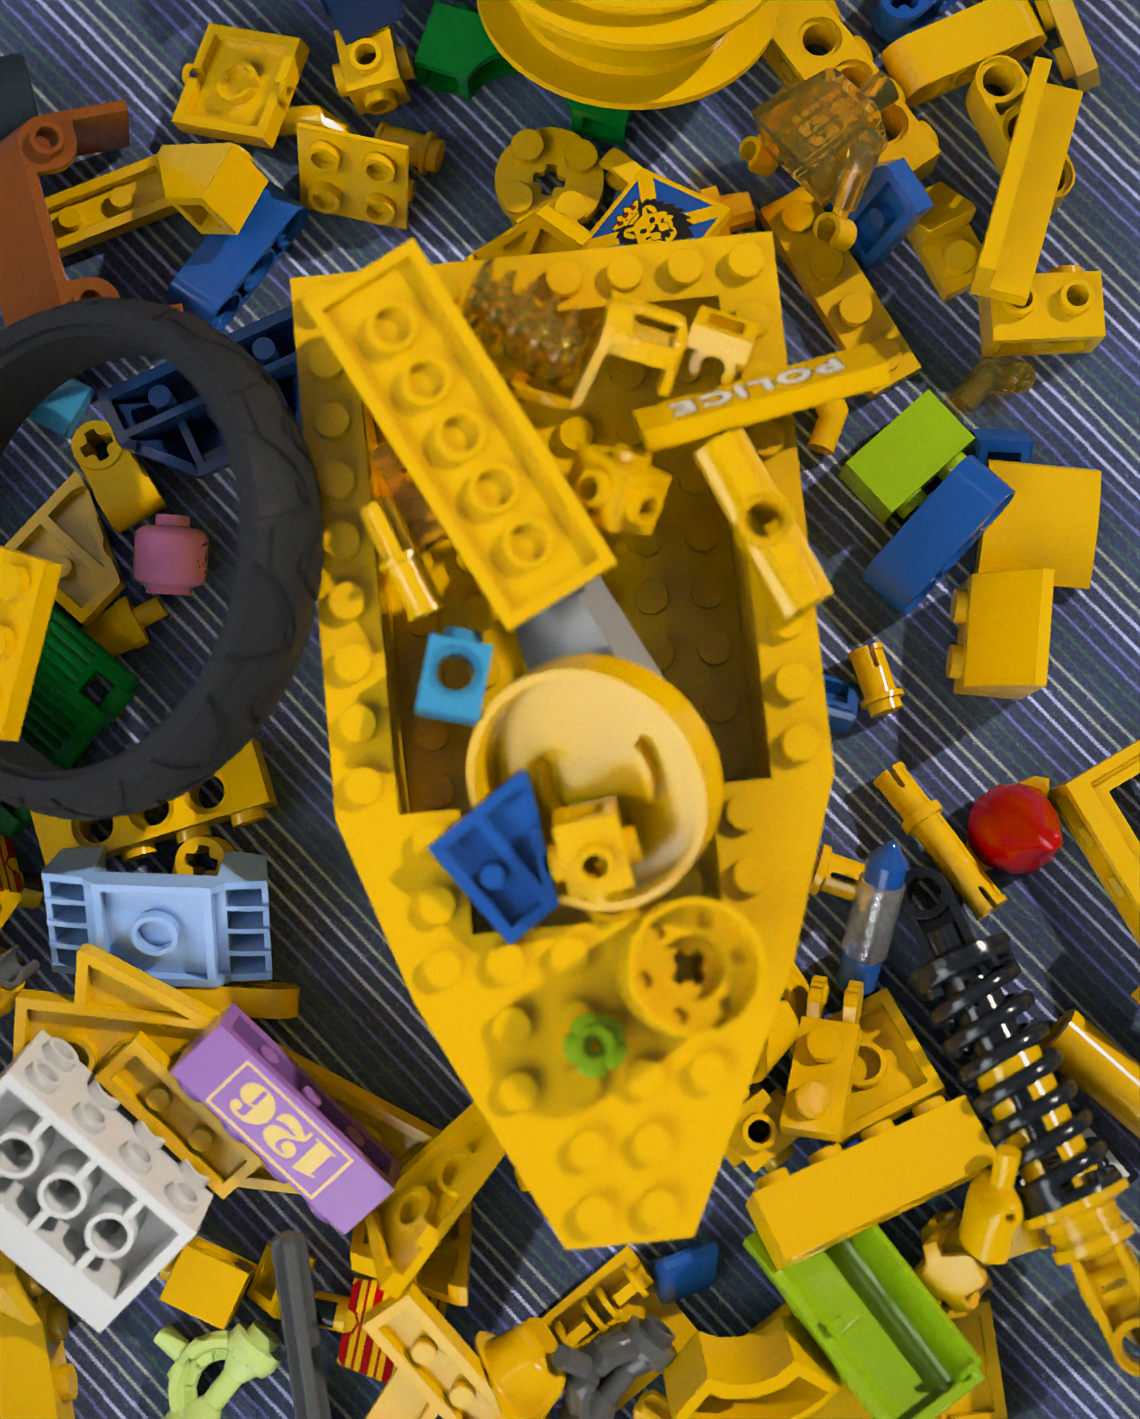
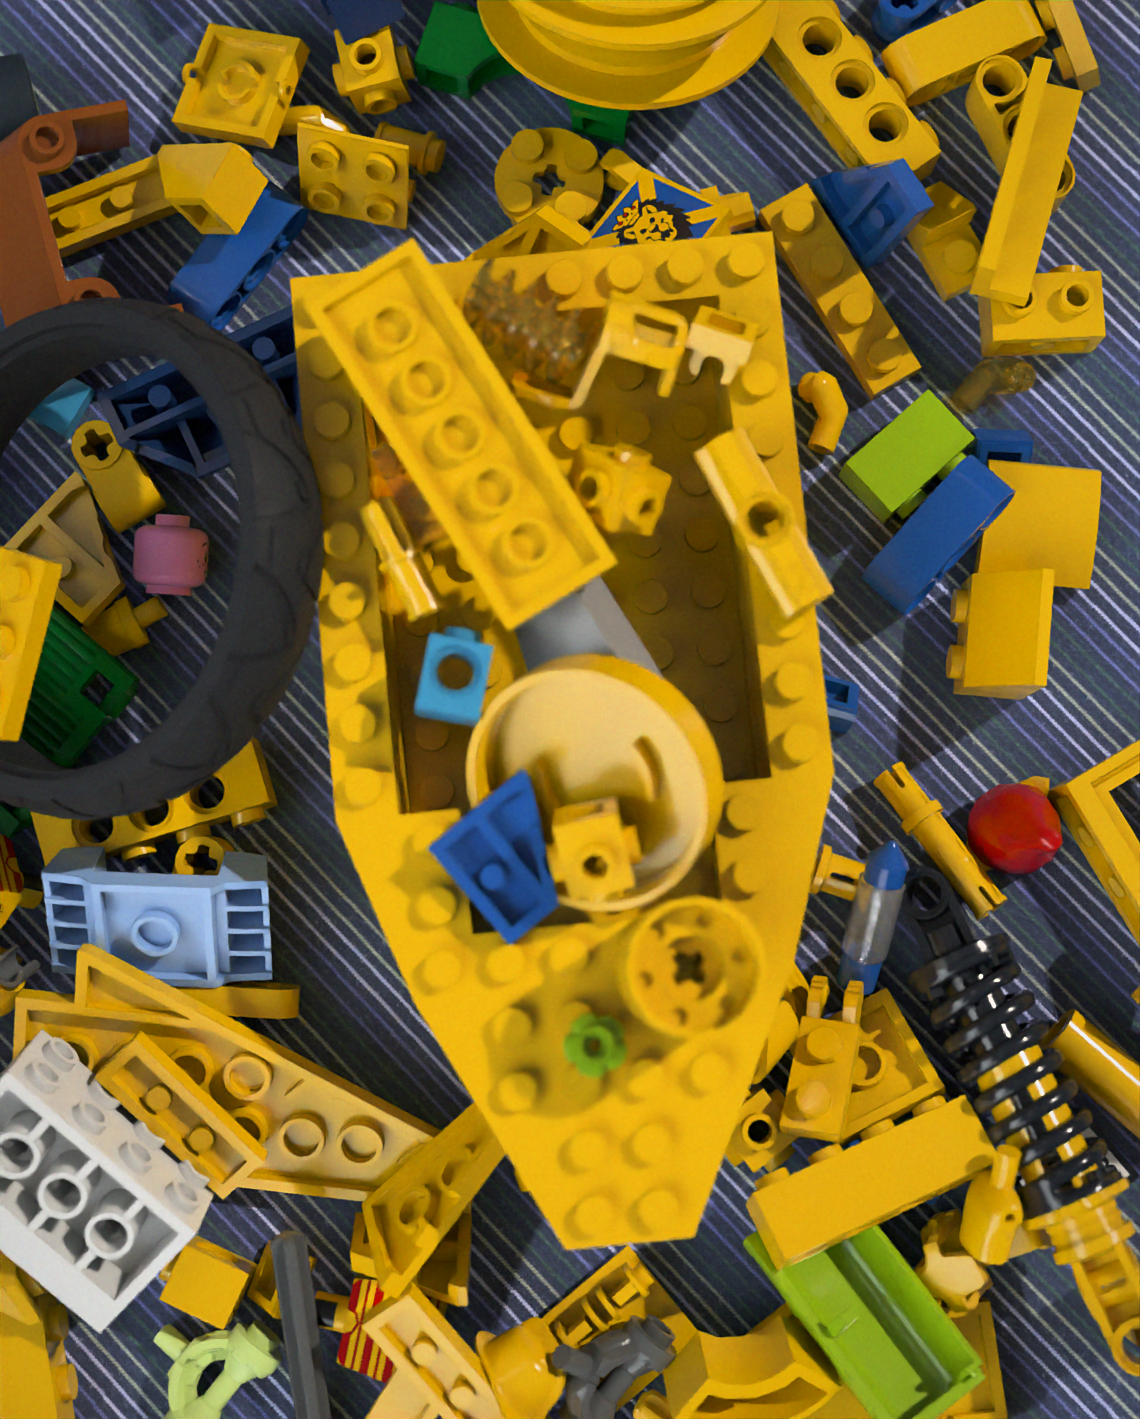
medium lavender brick [170,1003,402,1235] -> none
yellow tile [632,343,891,453] -> none
blue slope [647,1239,719,1305] -> none
clear yellow torso [739,68,899,251] -> none
yellow pin [847,642,905,718] -> none

